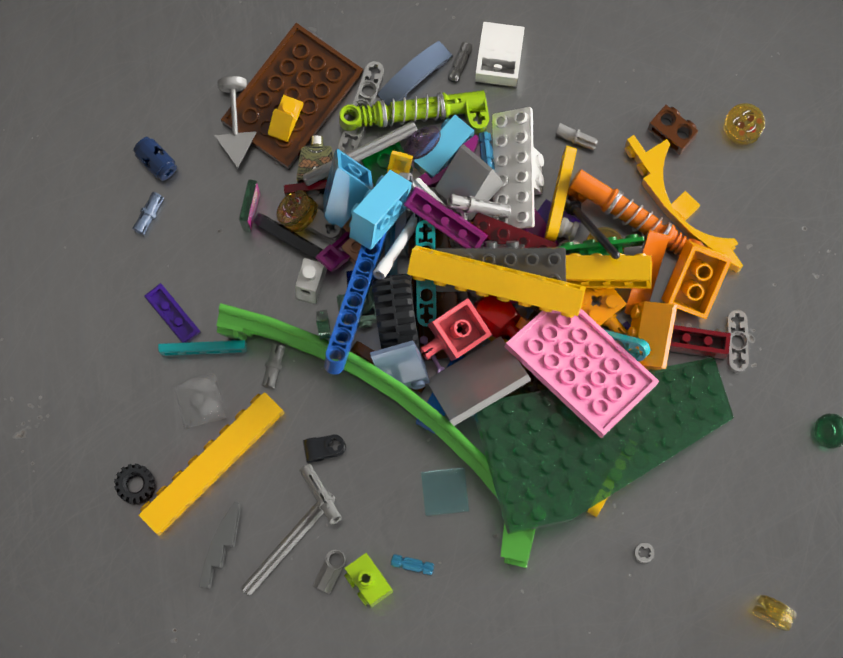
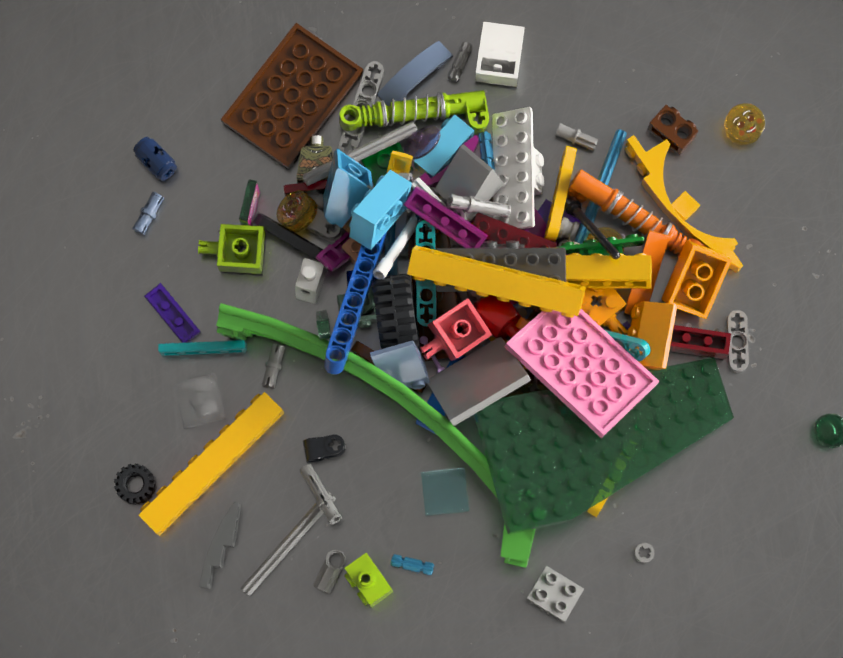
light grey piece [215,76,257,168] -> none
yellow slope [268,95,304,142] -> none
clear yellow head [752,595,797,631] -> none
none -> lime brick [198,224,266,274]
none -> light grey hinge [527,566,584,623]
none -> dark azure axle [575,129,627,244]

